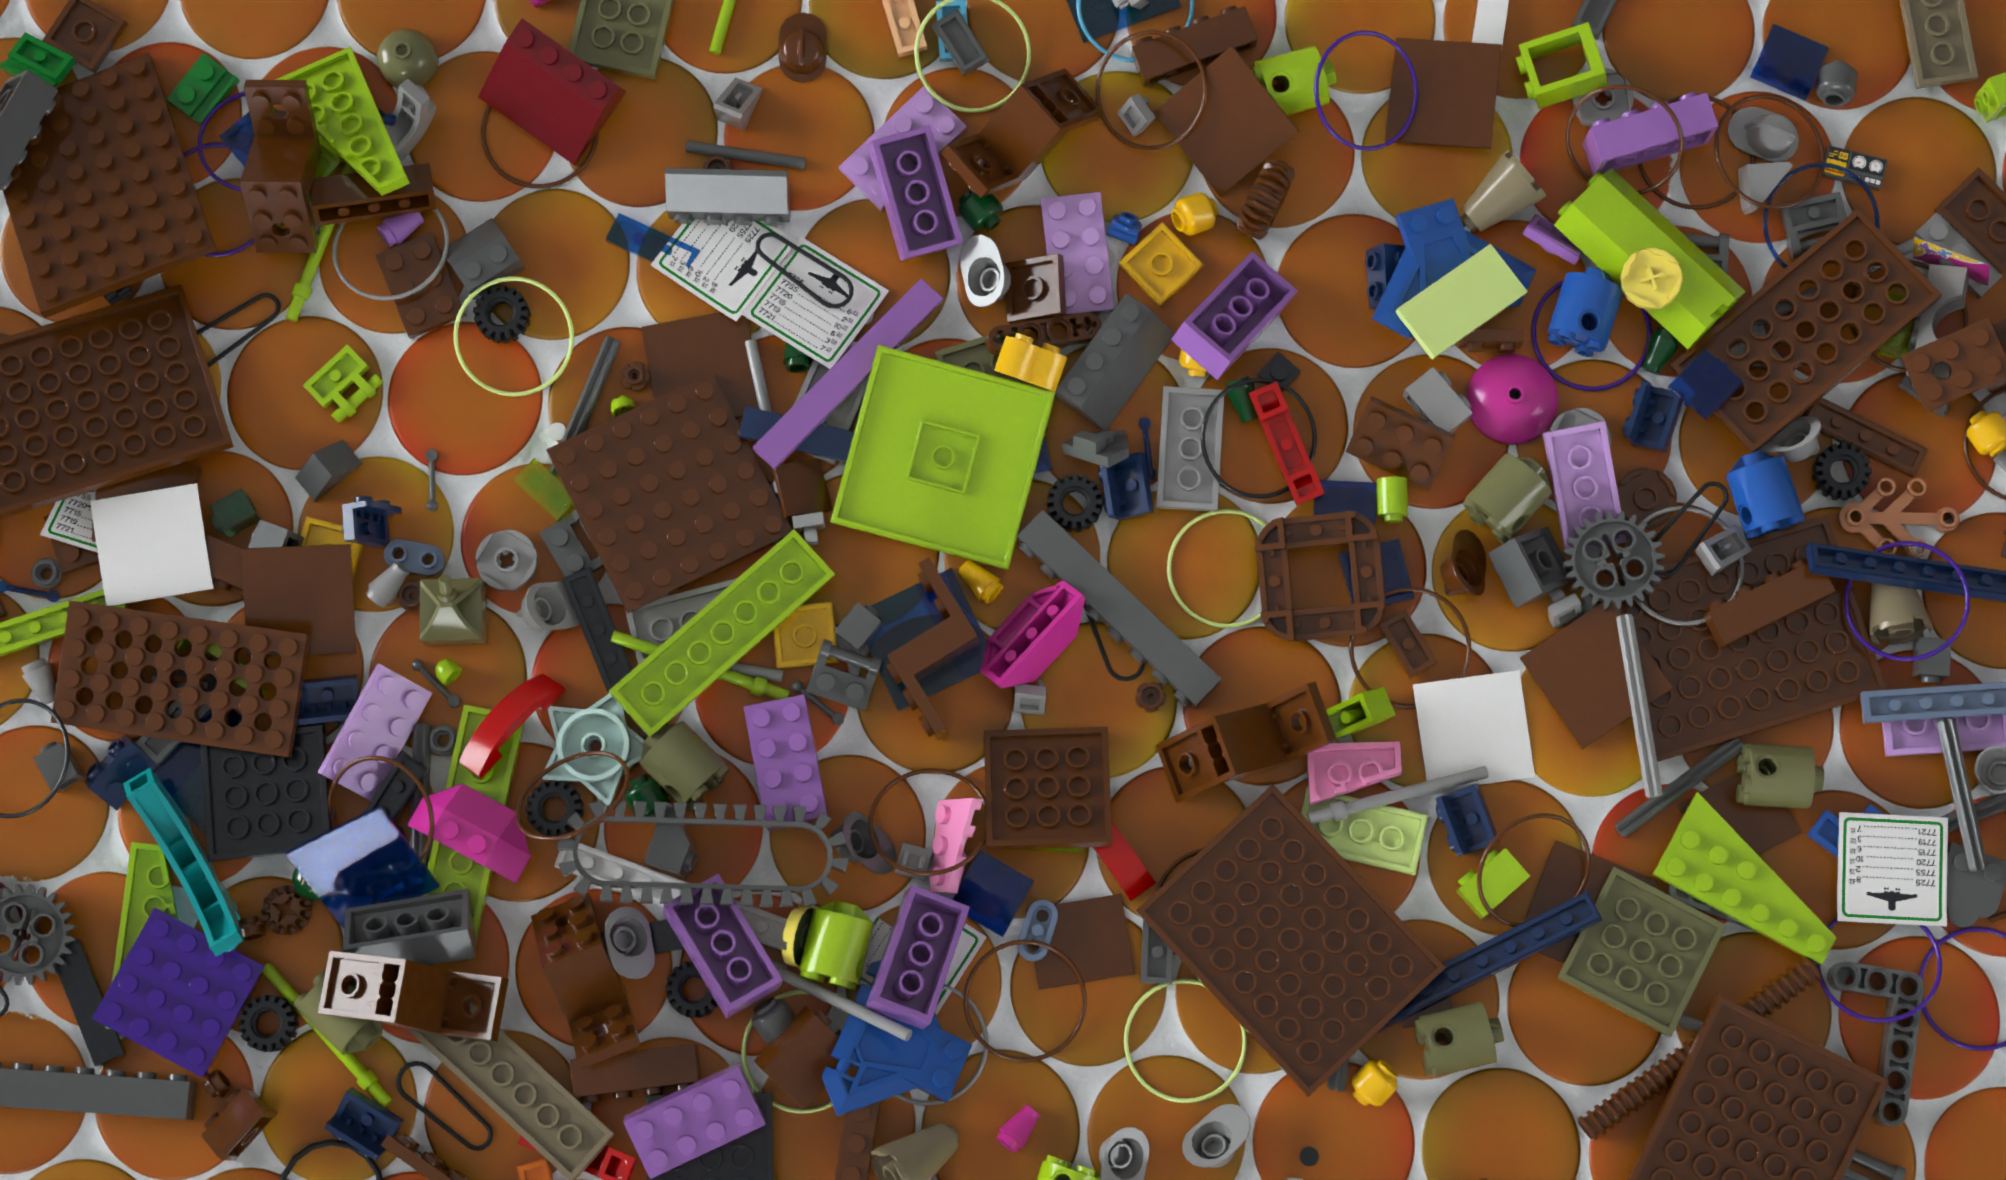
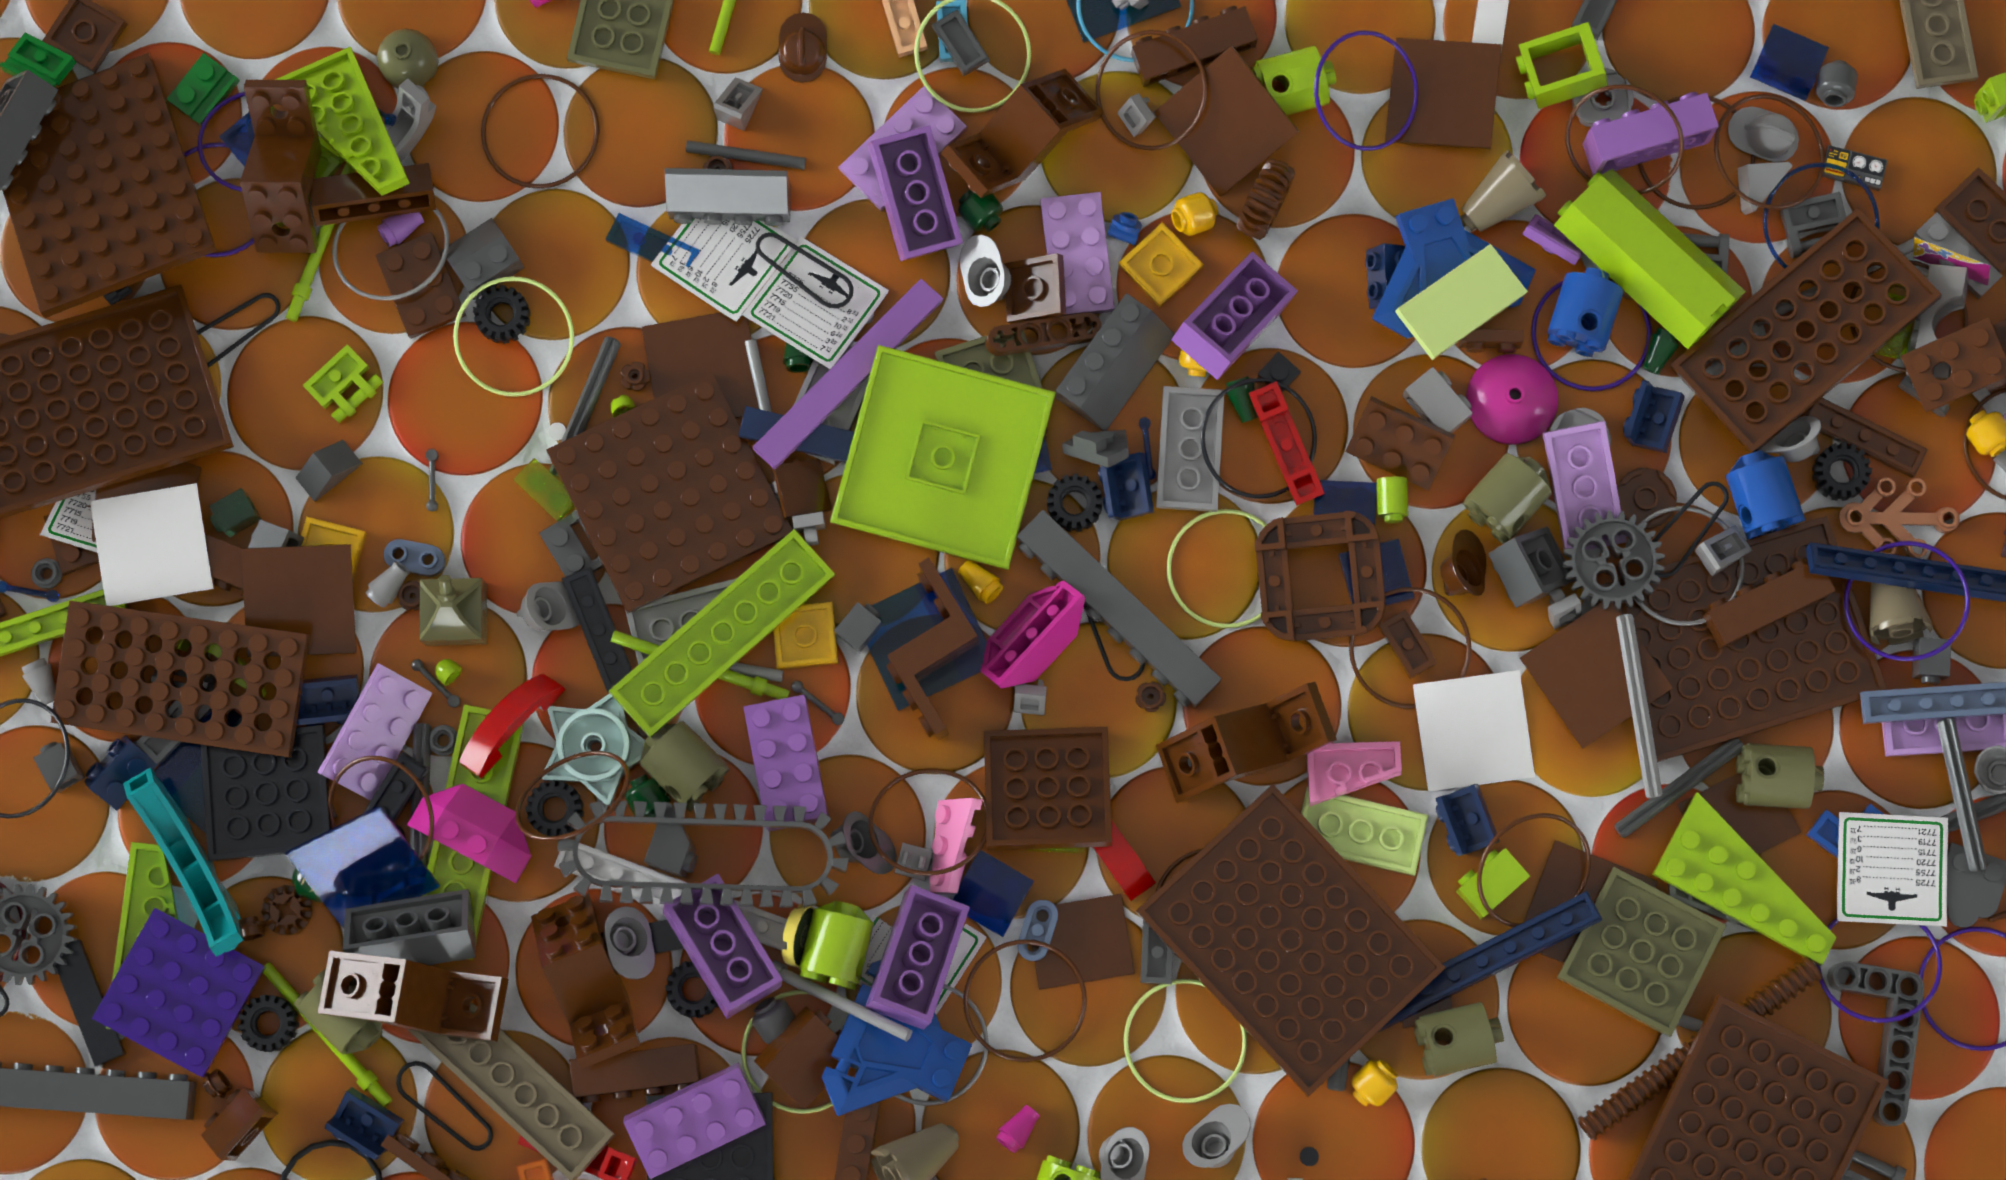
dark blue bracket [342,496,402,548] -> none
light grey plate [476,530,539,592] -> none
dark red slope [478,18,626,166] -> none
dark grey plate [806,639,883,711] -> none
yellow brick [994,333,1067,392] -> none
light grey bar [1307,766,1488,825] -> none
lime slope [1326,687,1395,740] -> none
light yellow tile [1620,248,1683,310] -> none
clear blue piece [1668,349,1743,420] -> none

